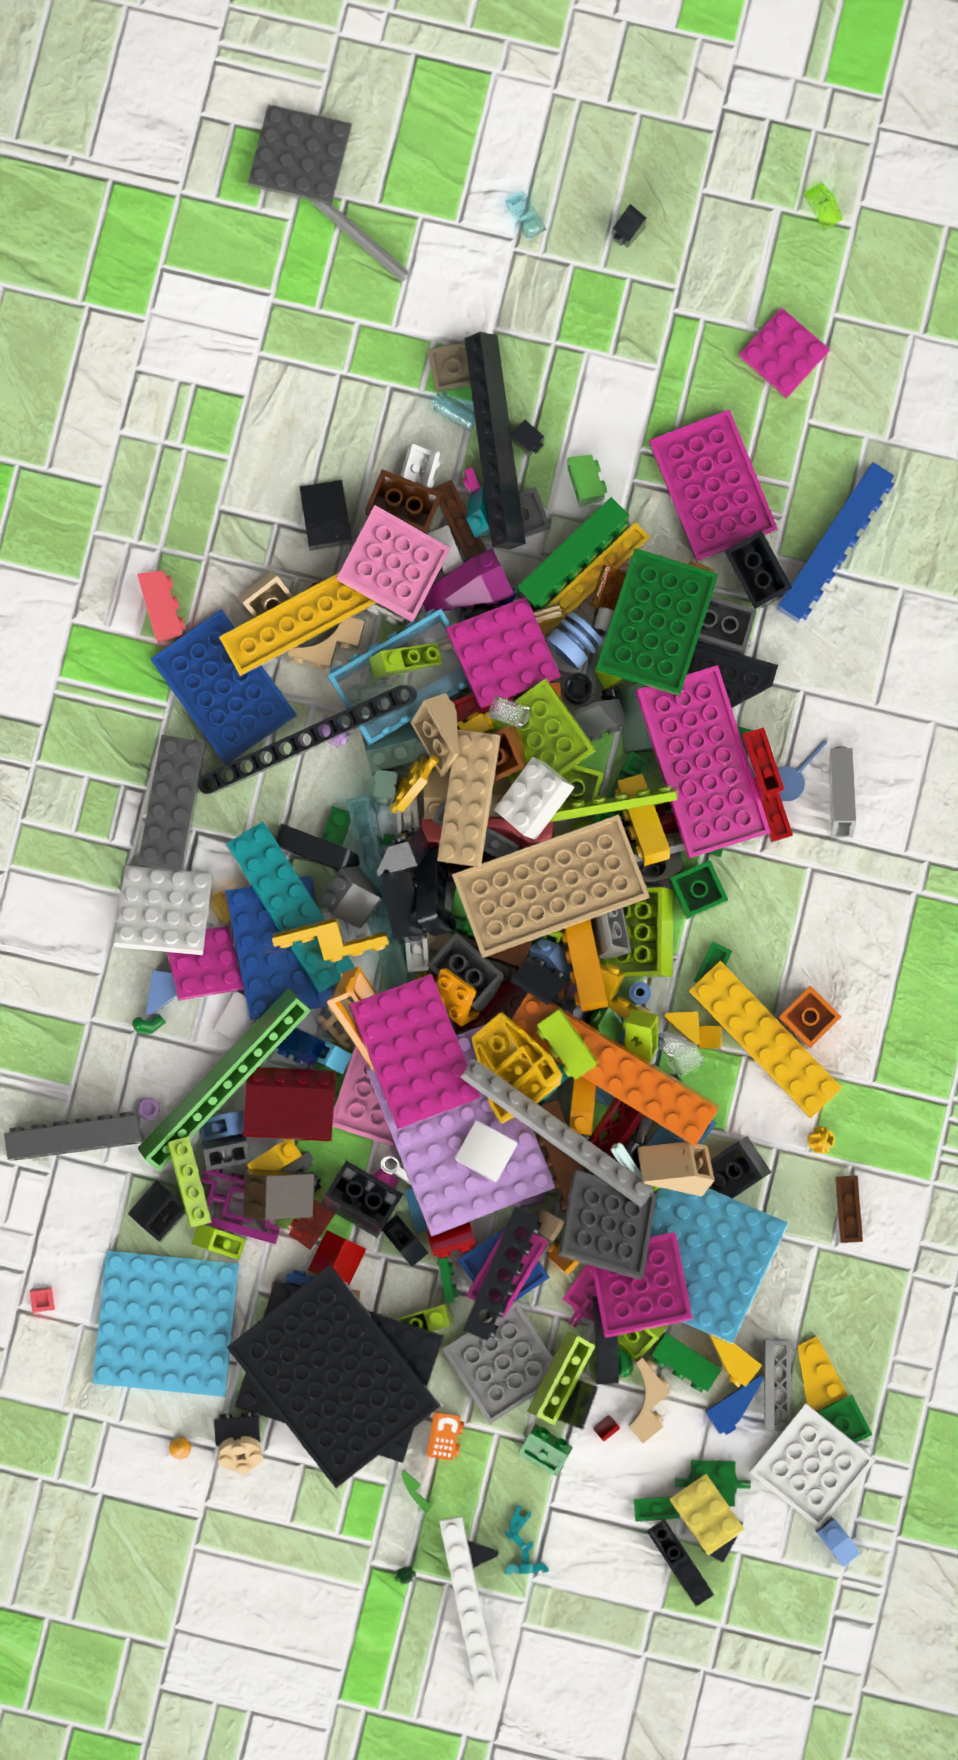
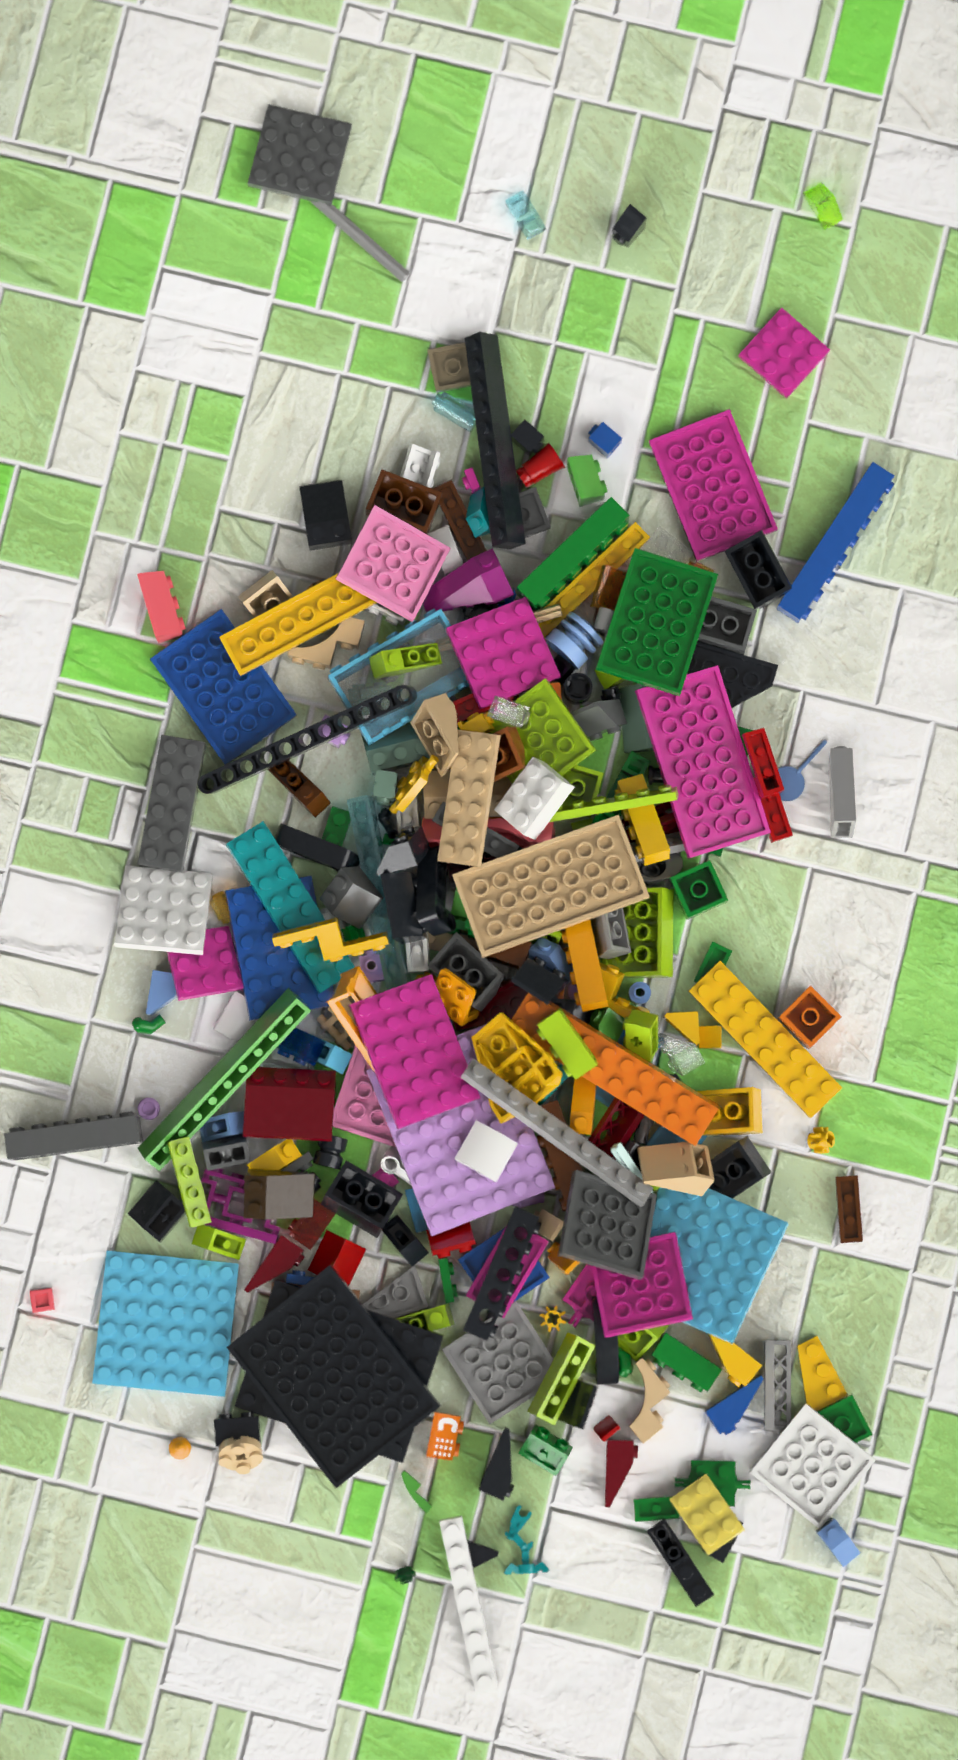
none -> dark red slope [244,1235,305,1293]
none -> reddish brown slope [268,760,331,818]
none -> black wheel [313,1135,348,1170]
none -> green plate [341,925,366,942]
none -> lavender brick [359,950,385,983]
none -> light grey wing [363,1265,429,1319]
none -> black arm [378,808,399,839]
none -> black slope [478,1427,514,1501]
none -> red plant [516,442,566,488]
none -> yellow gear [539,1305,566,1332]
none -> black plate [554,654,575,685]
none -> blue brick [588,422,623,459]
none -> dark red slope [605,1439,638,1508]
none -> black bush [648,765,664,785]
none -> yellow slope [697,1087,763,1136]

